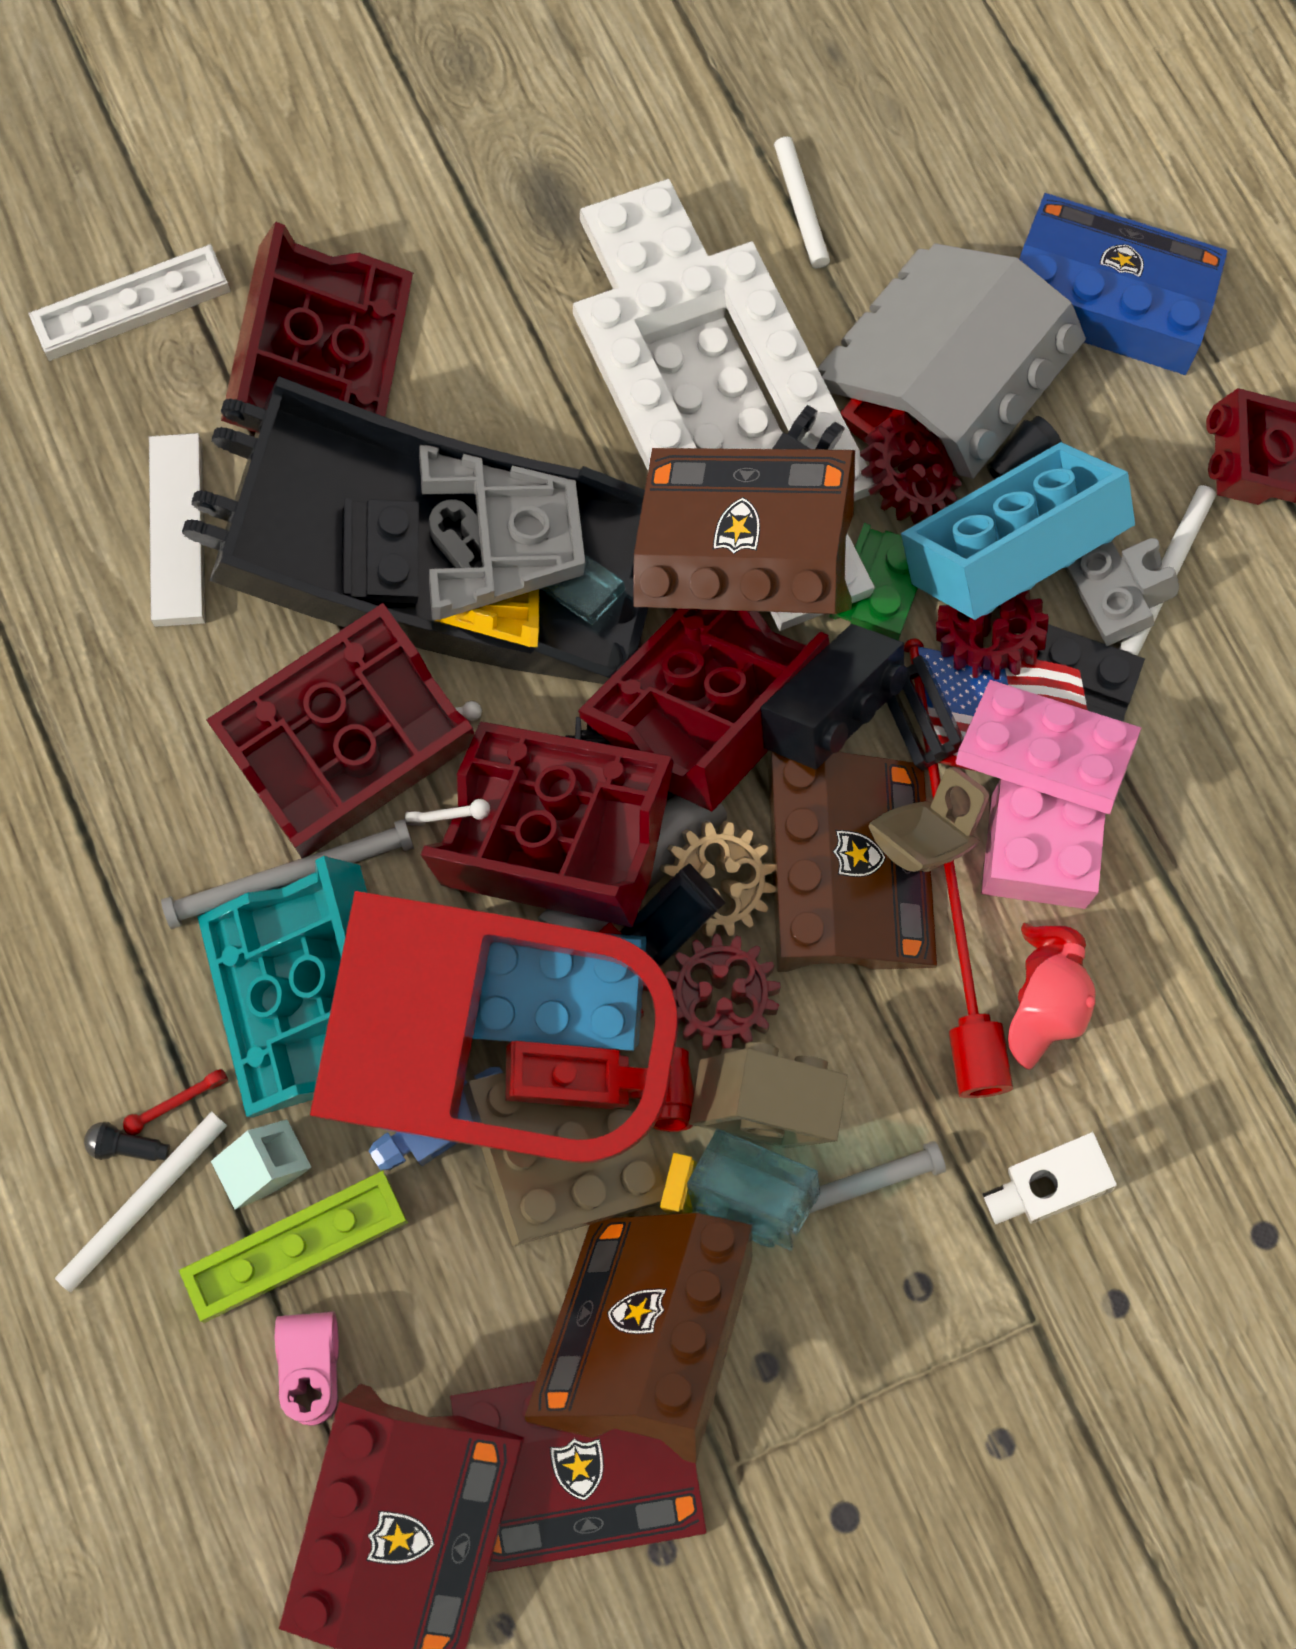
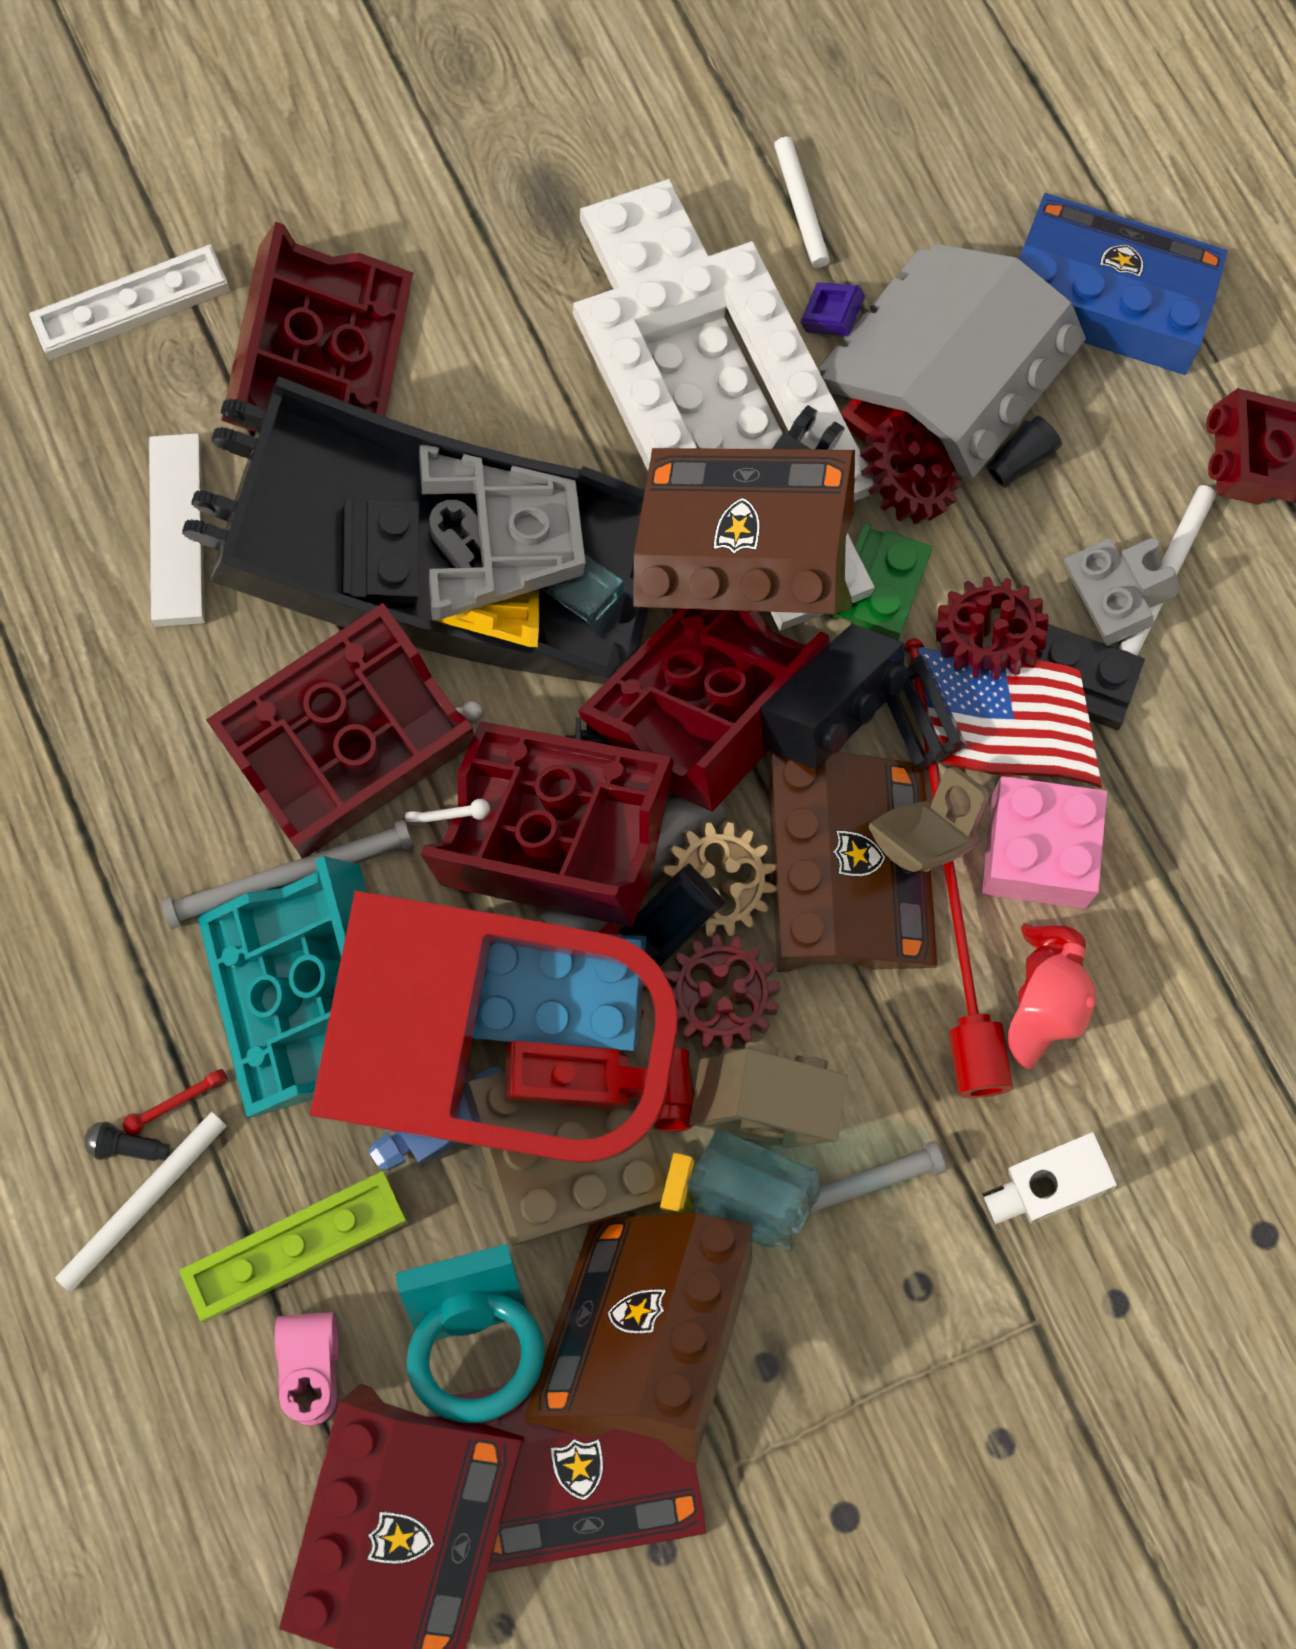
light aqua brick [211,1119,311,1209] -> none
medium azure brick [901,442,1135,620] -> none
bright pink plate [956,680,1141,815] -> none
none -> teal tile [395,1243,544,1423]
none -> dark purple tile [800,282,865,336]

